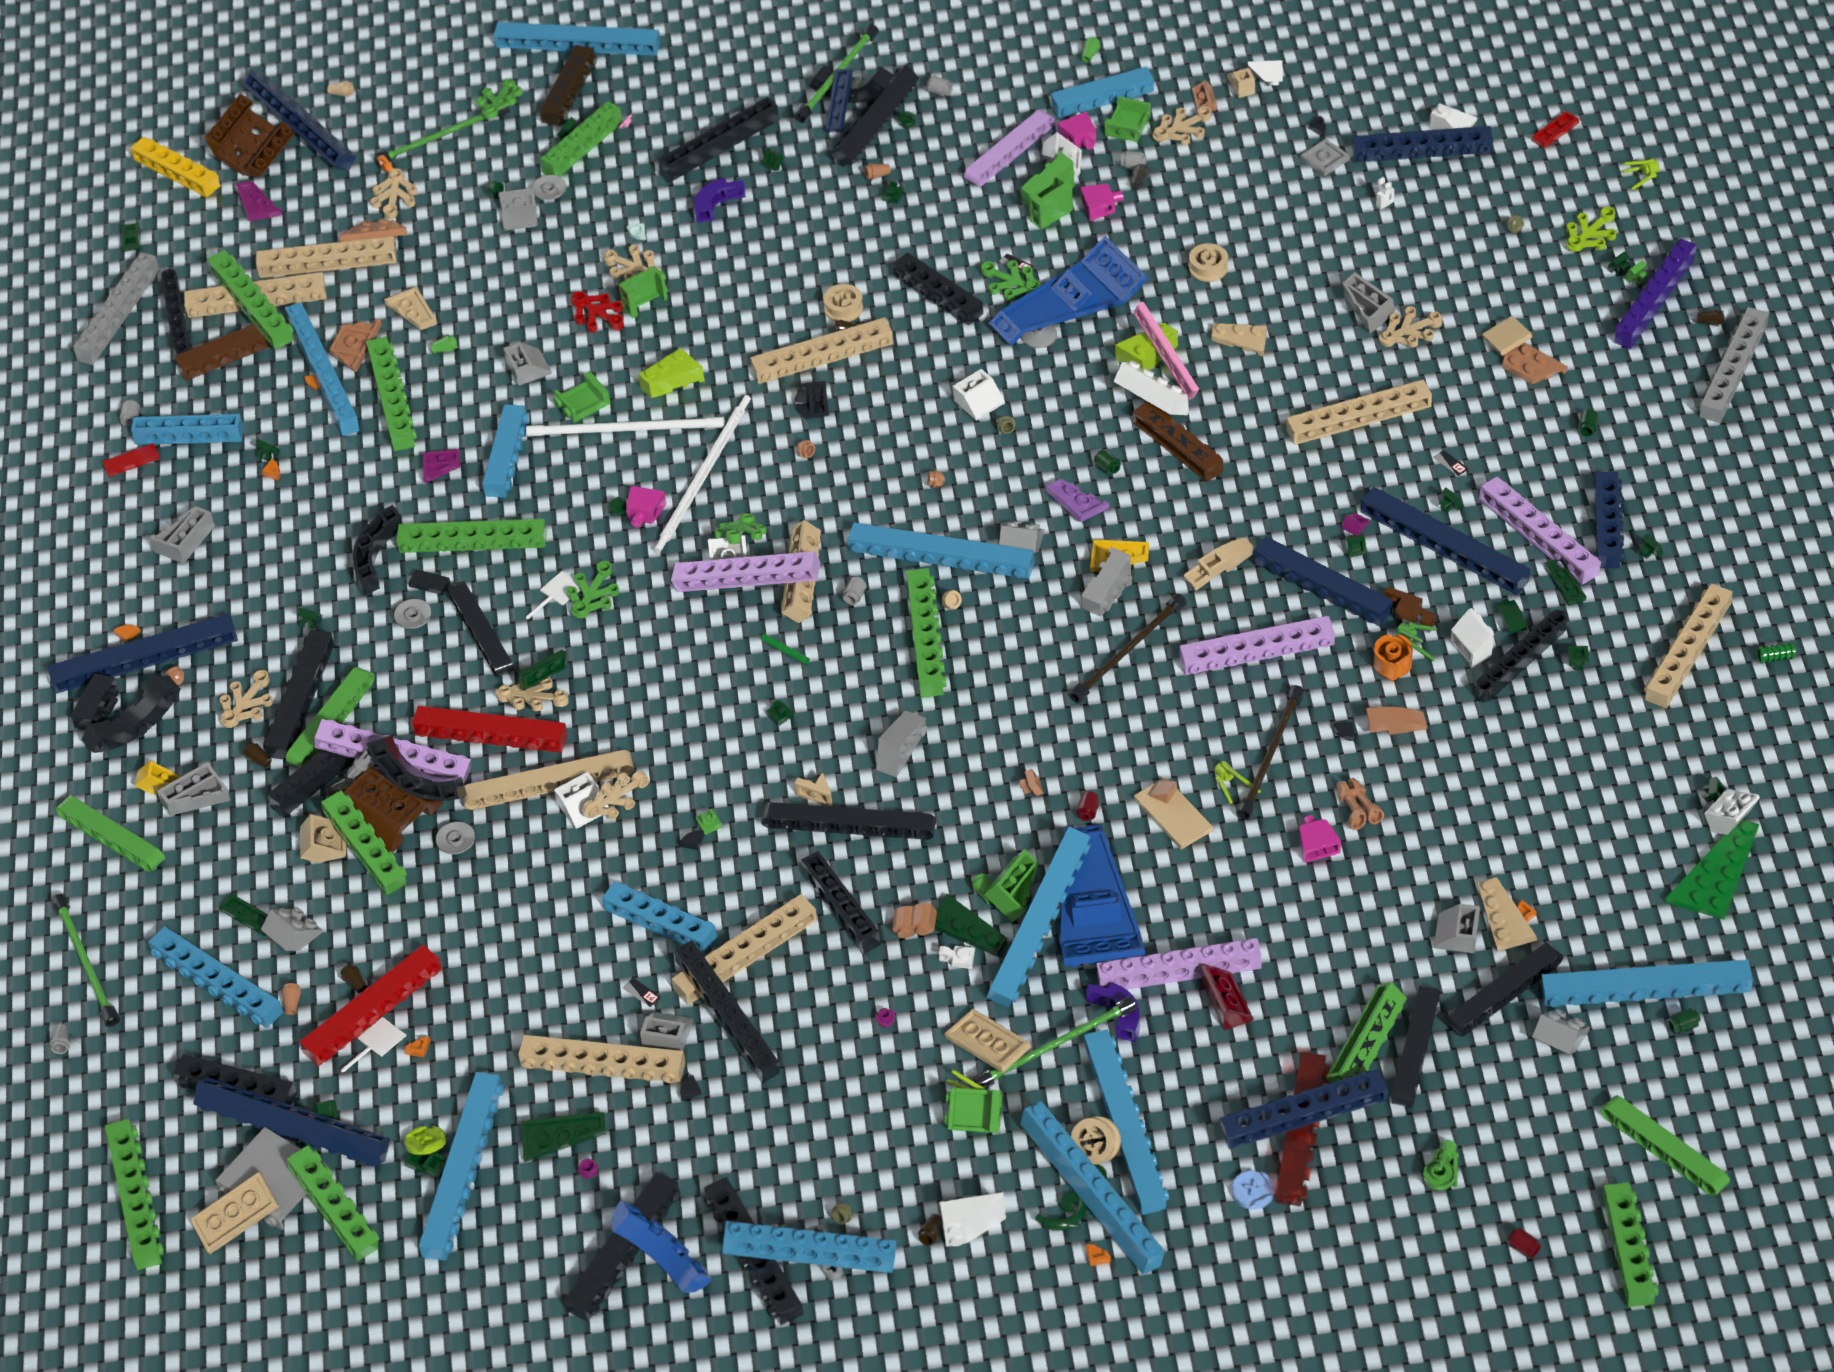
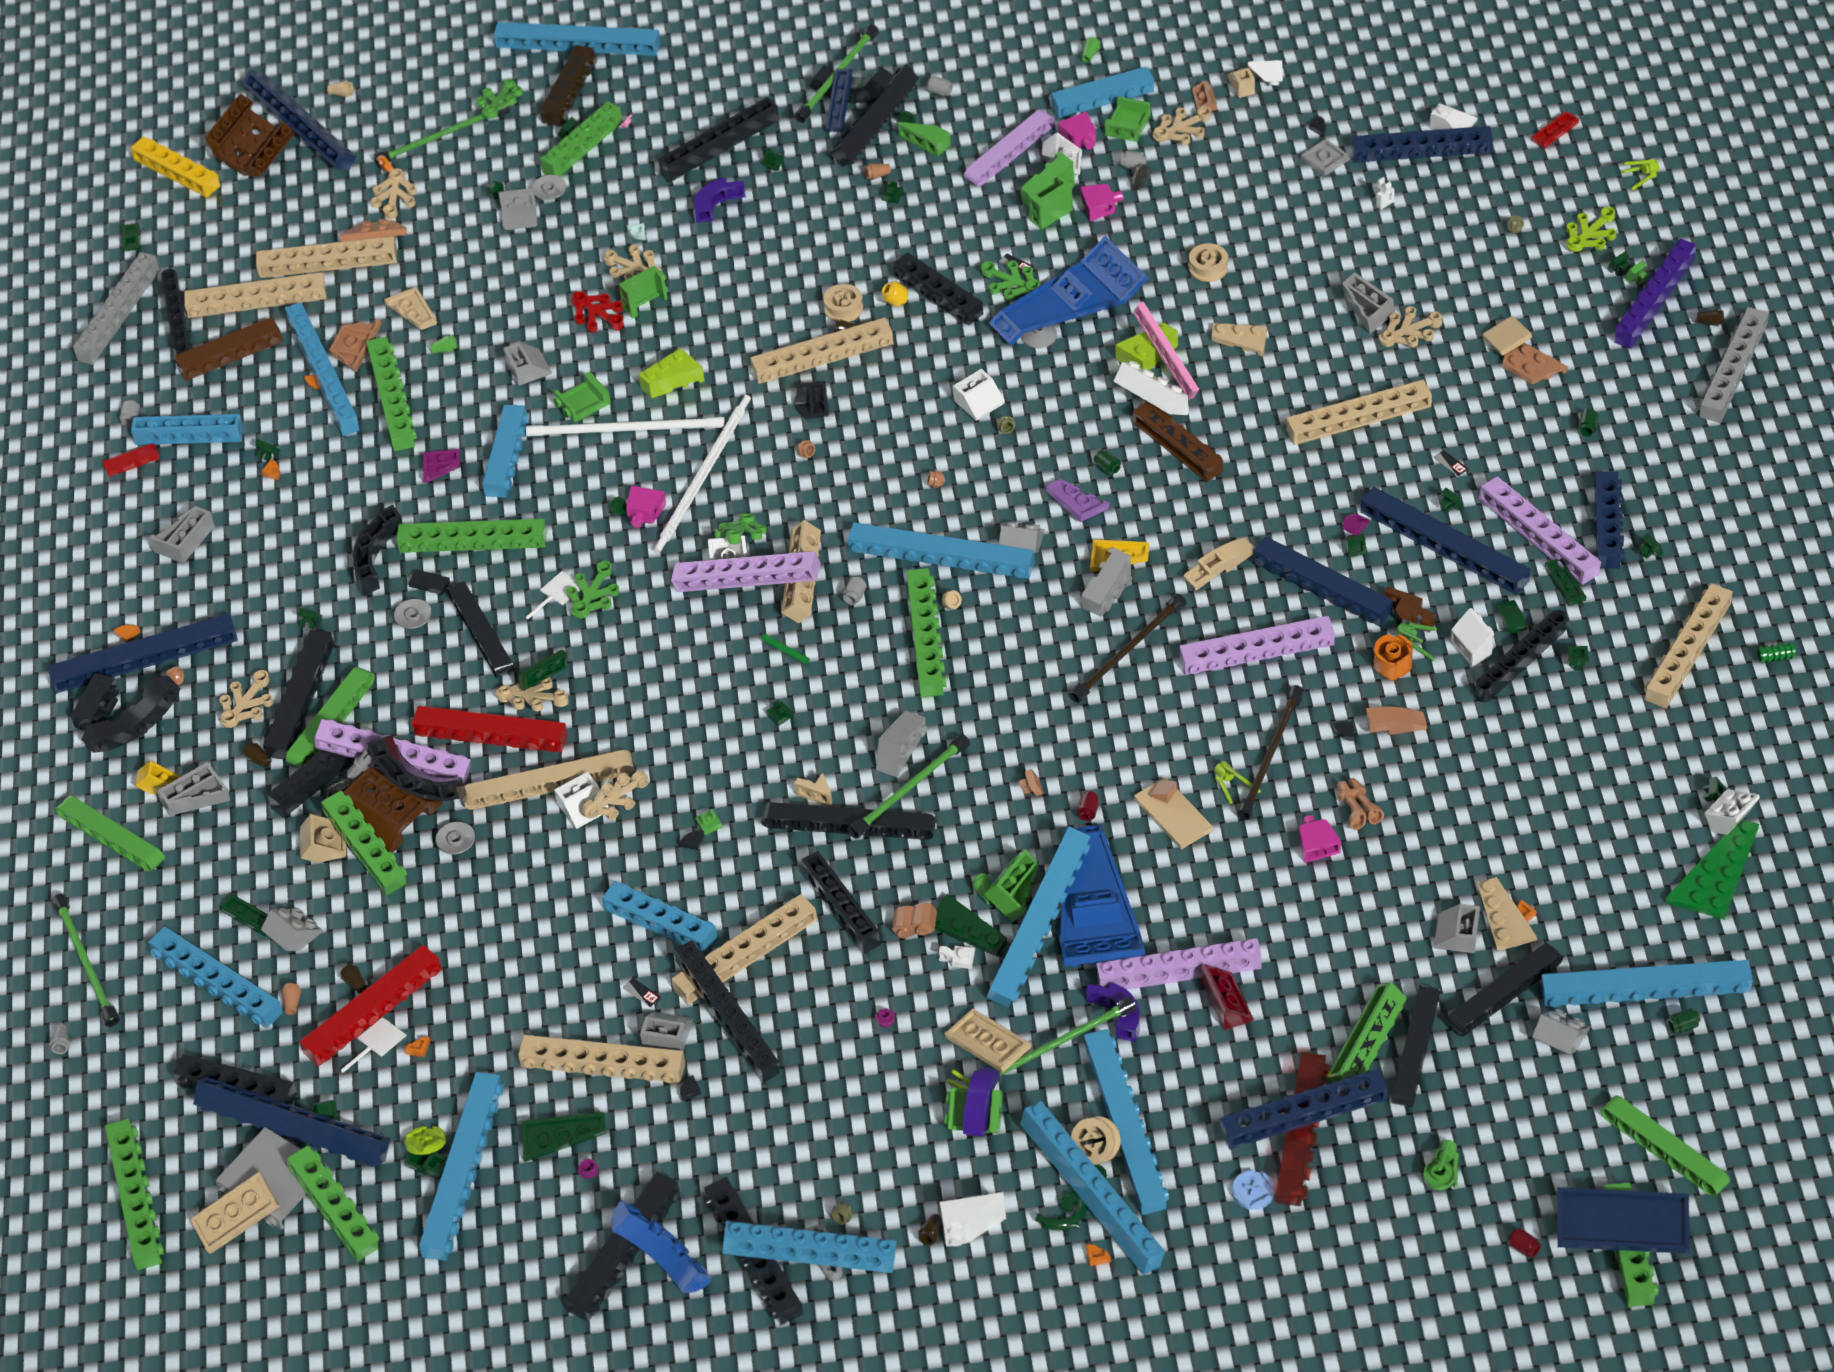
bright green brick [207,250,294,350] -> none
magenta wing [236,181,282,221] -> none
none -> bright green hose [847,734,970,839]
none -> yellow head [882,281,908,307]
none -> bright green slope [898,122,951,157]
none -> dark purple arch [963,1067,1000,1137]
none -> dark blue tile [1557,1187,1690,1254]

